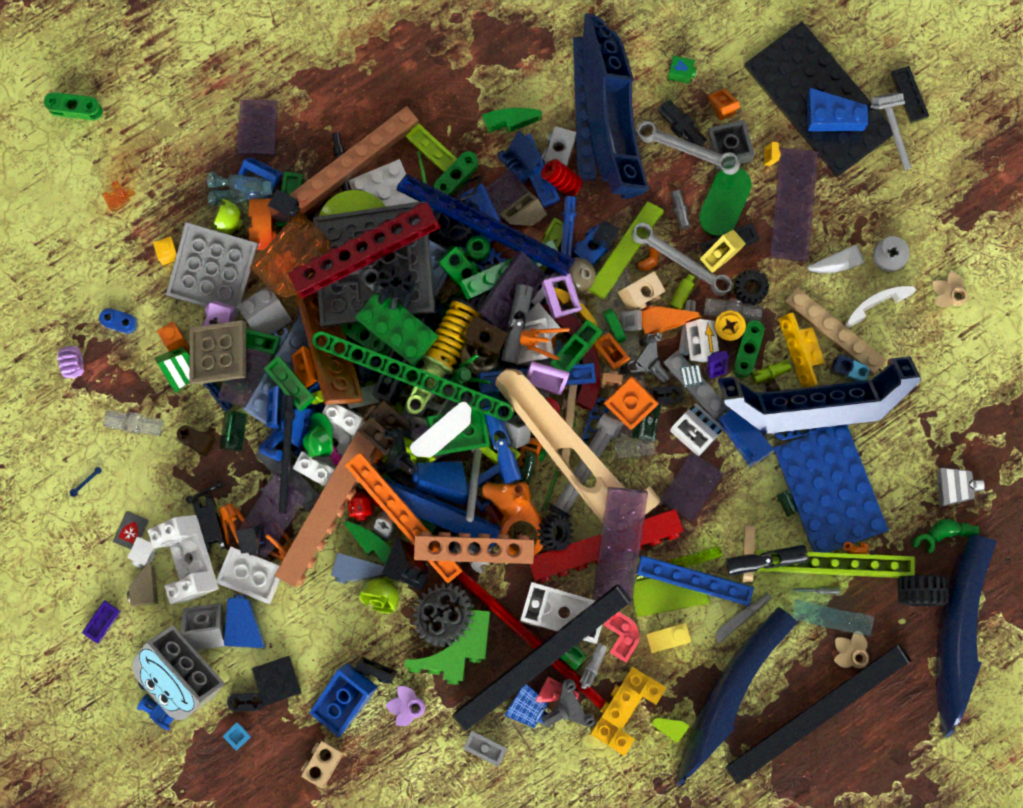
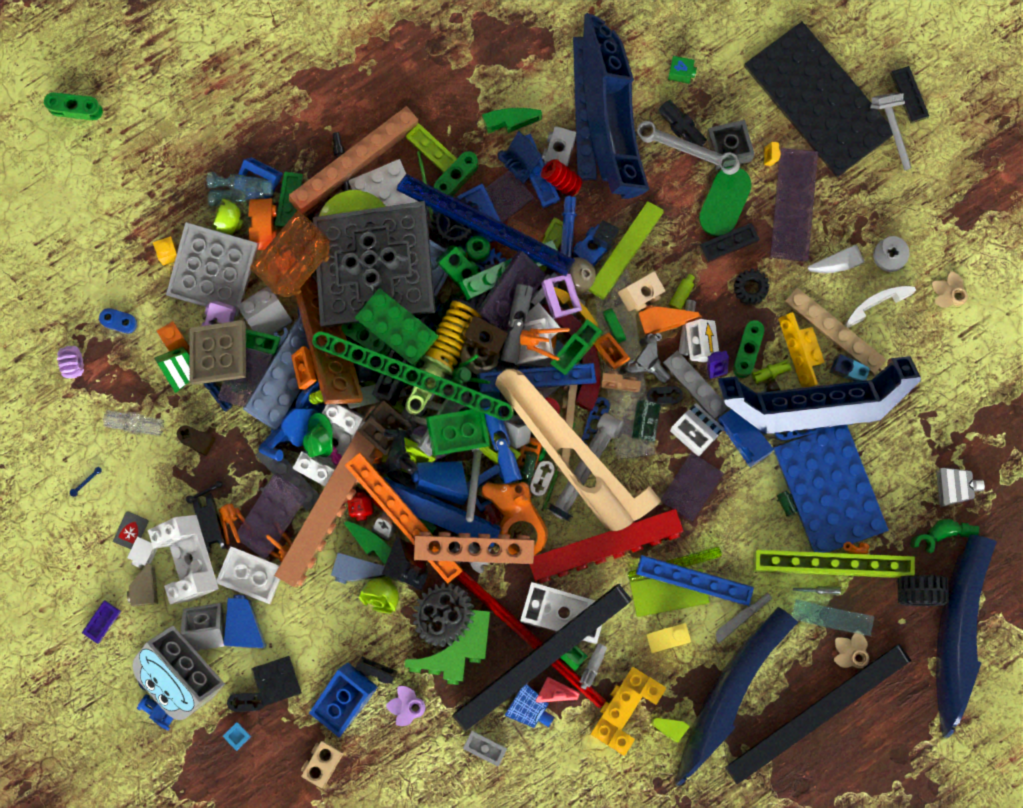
clear orange piece [102,181,136,213] -> none
clear green slope [220,411,247,452] -> none
black brick [236,525,267,556] -> none
clear purple plate [237,100,278,156] -> none
green plate [264,356,316,412] -> none
blue slope [266,386,282,429] -> none
black slope [268,189,300,223] -> none
black bar [279,395,295,514] -> none
dark red brick [288,202,441,299] -> none
clear blue hinge [294,418,311,457] -> none
black gear [374,266,416,309] -> none
white sticker [410,402,472,457] -> none
black piece [457,176,482,200] -> none
dark tan slope [500,192,547,226] -> none
lavender tile [526,361,570,396] -> none
black tyre [537,515,574,551] -> none
dark grey axle [541,679,595,727] -> none
clear purple plate [592,487,648,605] -> none
coral plate [603,612,639,663] -> none
orange plate [604,375,659,430] -> none
light grey plate [621,310,642,332] -> none
light grey piece [631,223,732,296] -> none
orange arm [638,247,659,272] -> none
flat silver pin [670,190,691,229] -> none
tile [680,364,703,387] -> none
light yellow slope [700,230,746,273] -> none
clear piece [703,298,763,322] -> none
orange slope [708,88,740,121] -> none
yellow gear [715,310,746,341] -> none
black piece [726,545,808,576] -> none
tan beam [742,525,755,582] -> none
blue wedge [806,88,868,131] -> none
none -> white beam [530,461,555,497]

